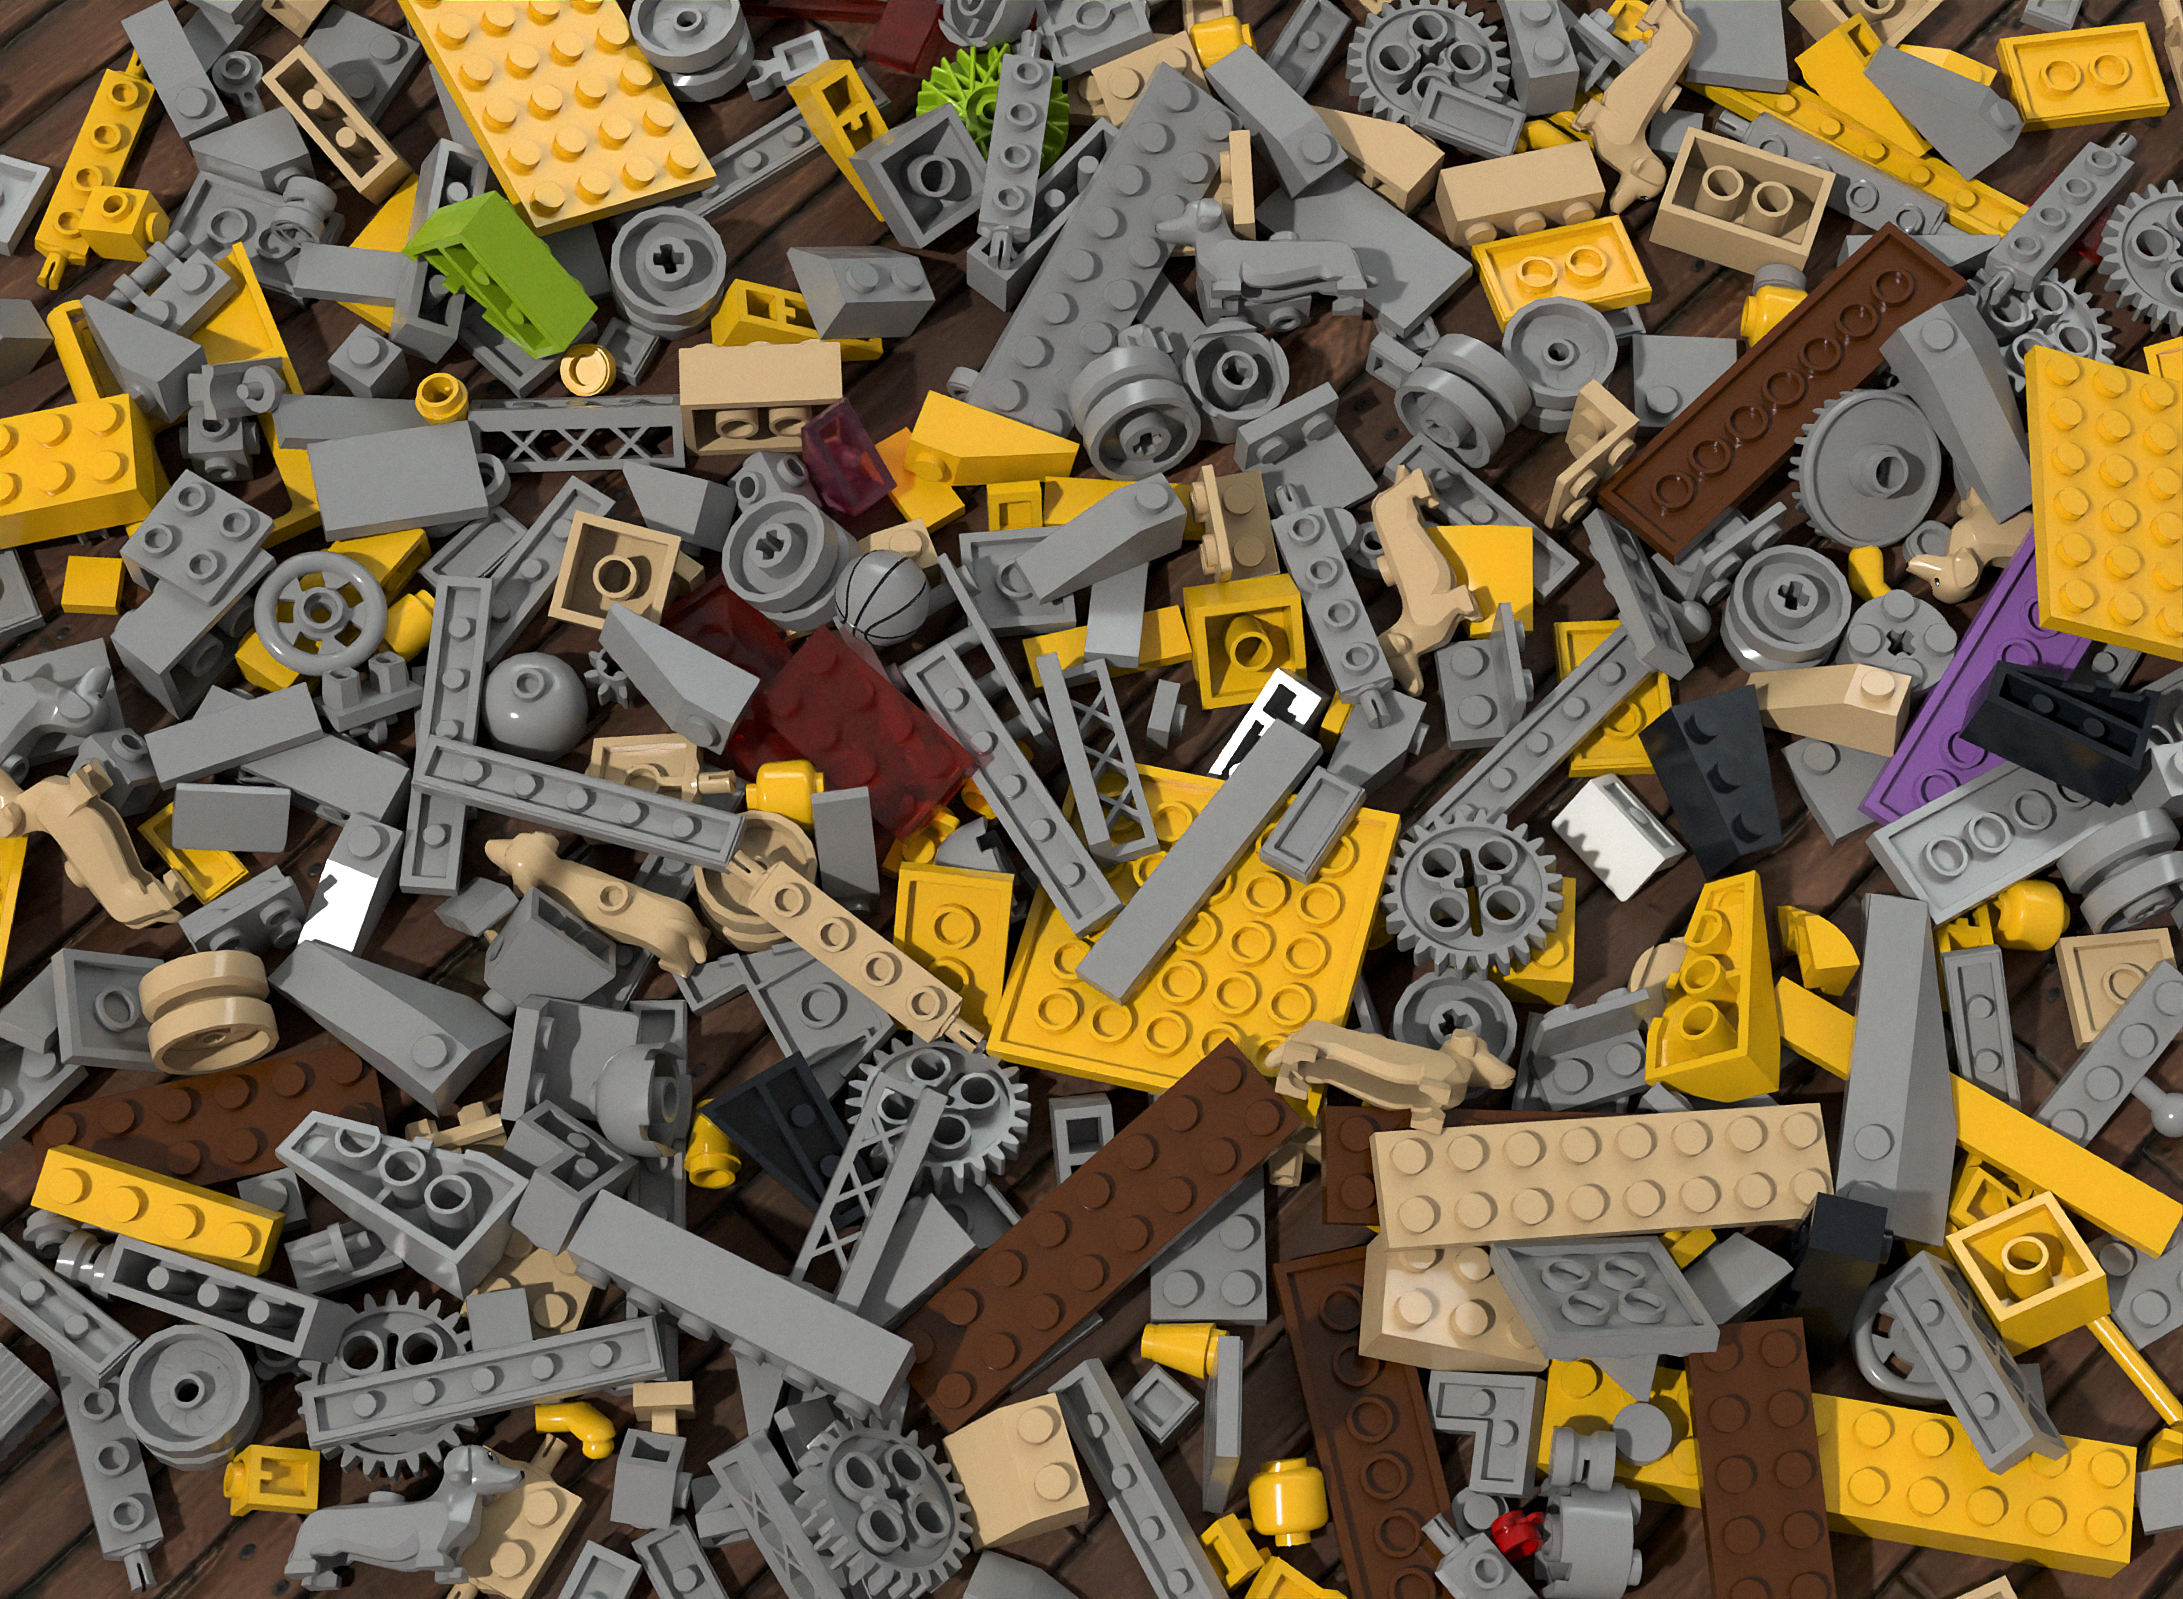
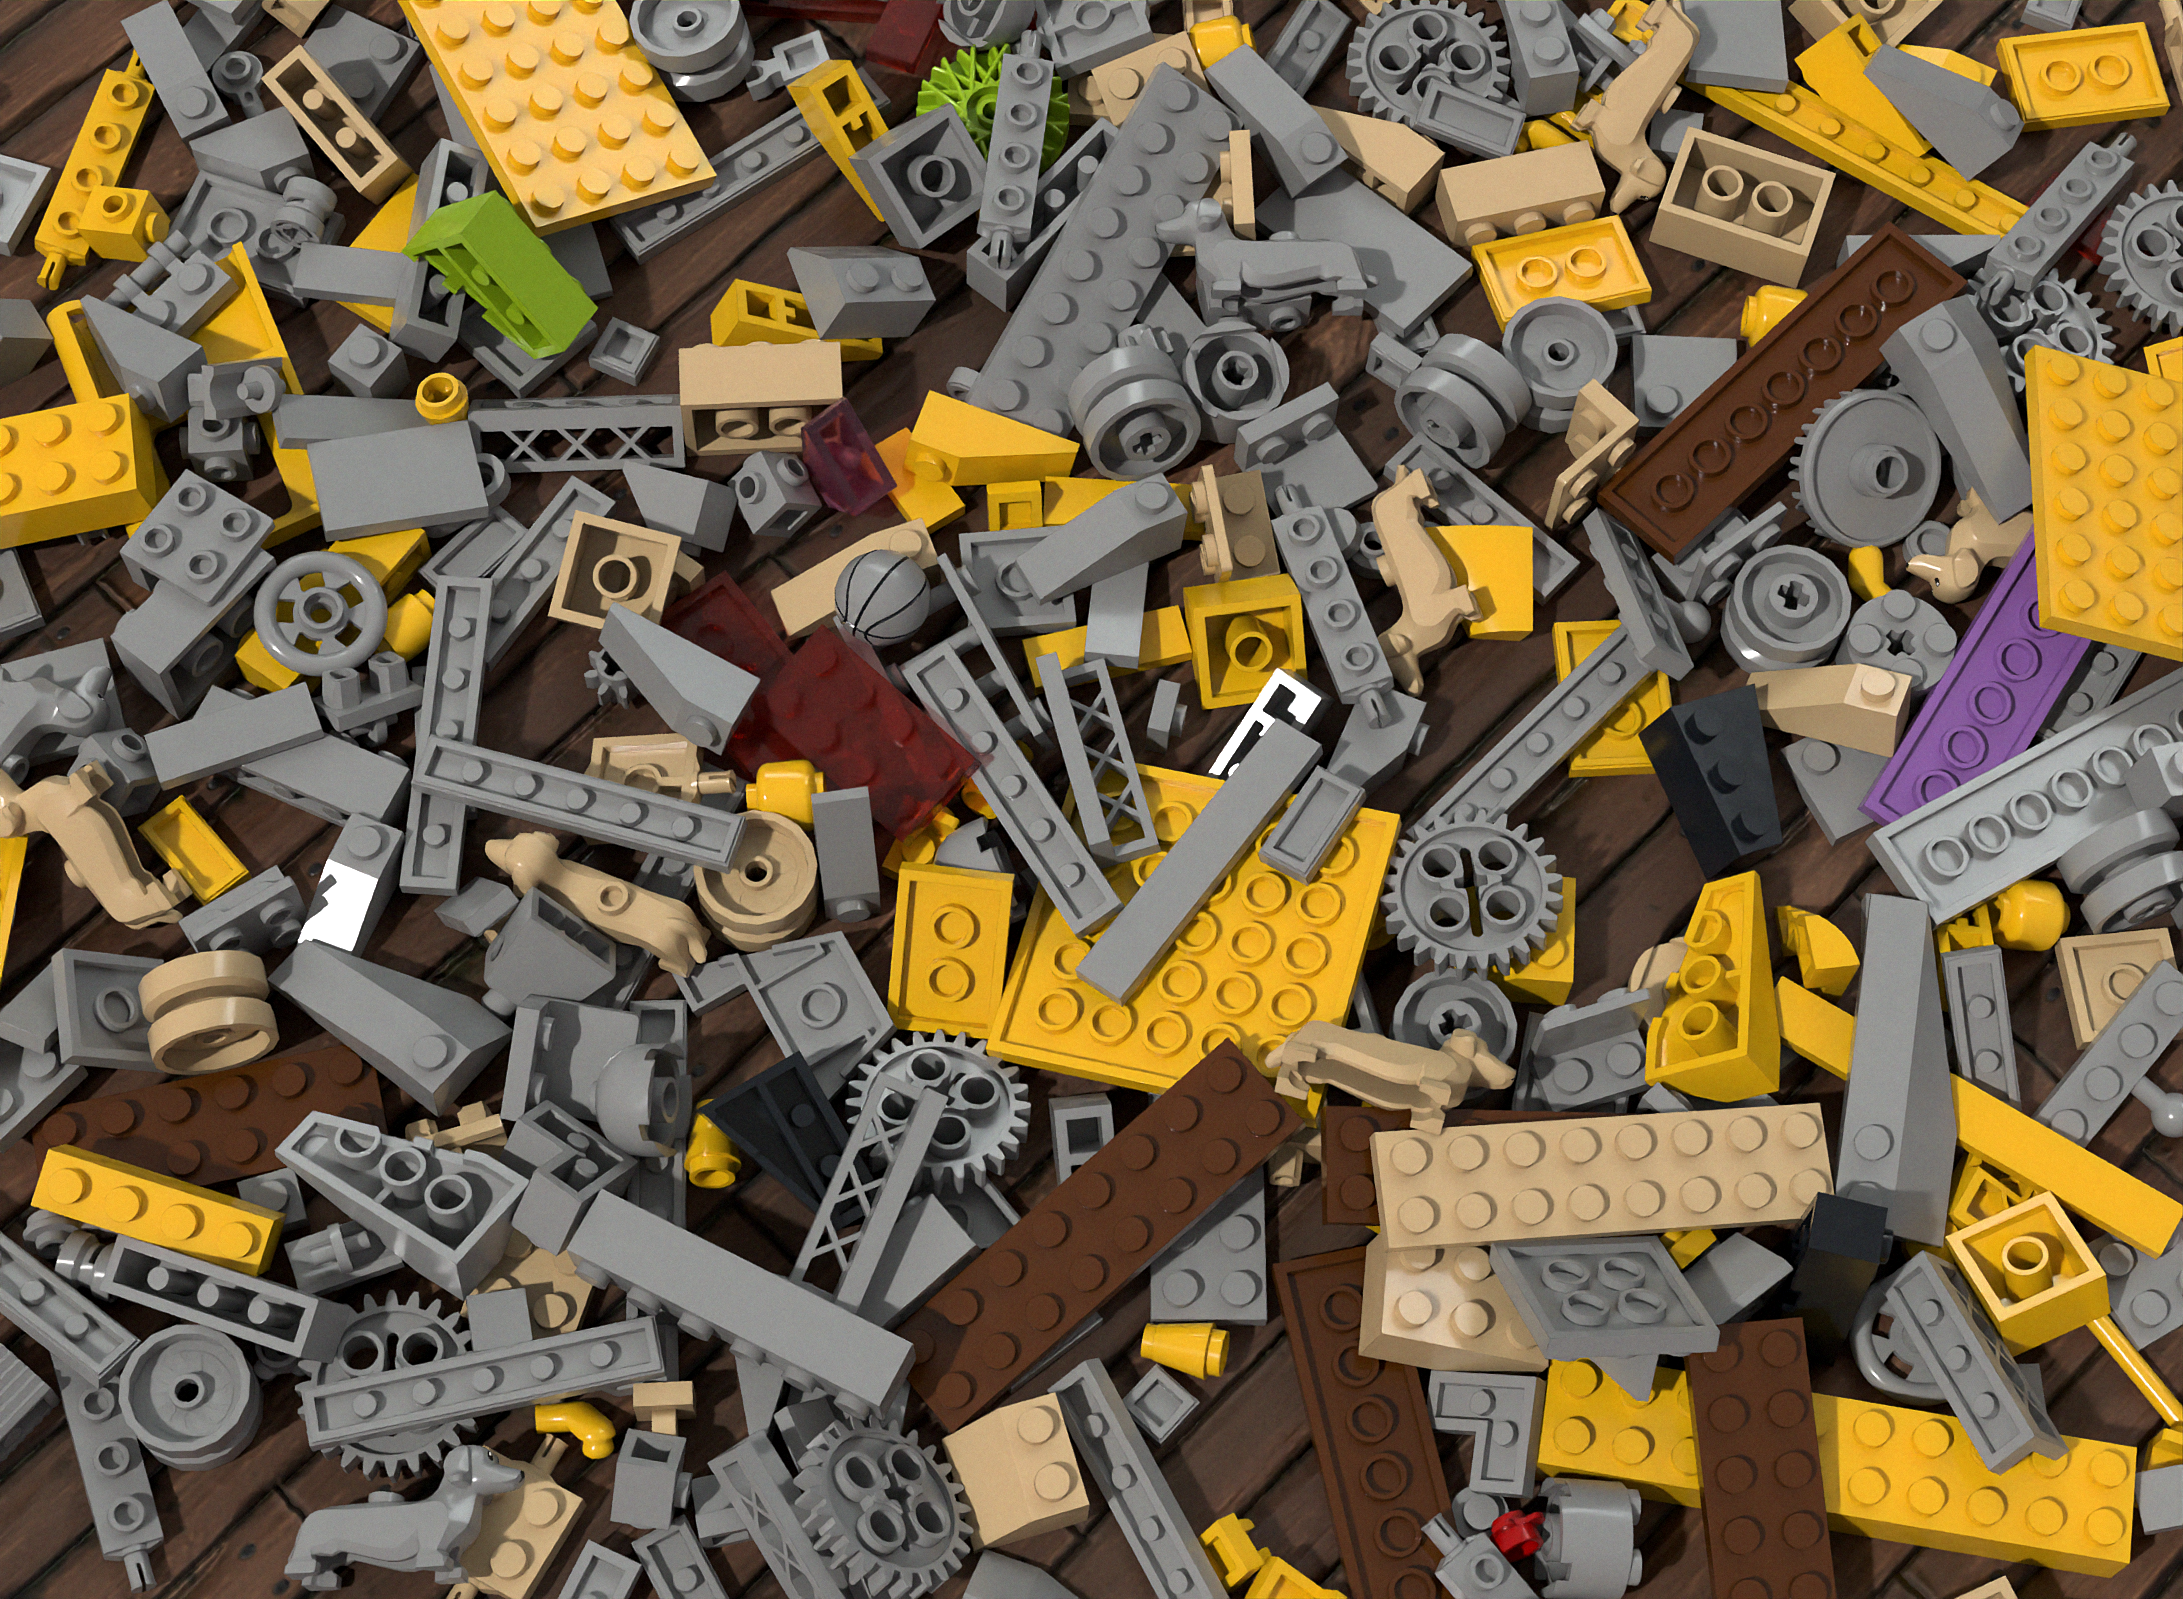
yellow tile [61,556,126,615] -> none
light grey slope [172,783,291,853] -> none
yellow bracket [223,1444,320,1516] -> none
light grey cylinder [480,652,589,763] -> none
yellow tile [560,343,616,397] -> none
light grey wheel [610,206,727,341] -> none
light grey wheel [722,492,862,632] -> none
tan plate [725,850,984,1054] -> none
light grey tile [1202,1335,1243,1513] -> none
yellow head [1248,1457,1328,1547] -> none
yellow tile [1318,690,1355,755] -> none
light grey bracket [1433,602,1534,750] -> none
light grey wheel [1548,1425,1616,1492] -> none
white panel [1552,773,1687,902] -> none
light grey tile [1610,1403,1672,1466] -> none
light grey plate [1715,109,1971,235] -> none
light grey tile [1752,264,1807,296] -> none
black wedge [1959,660,2161,808] -> none

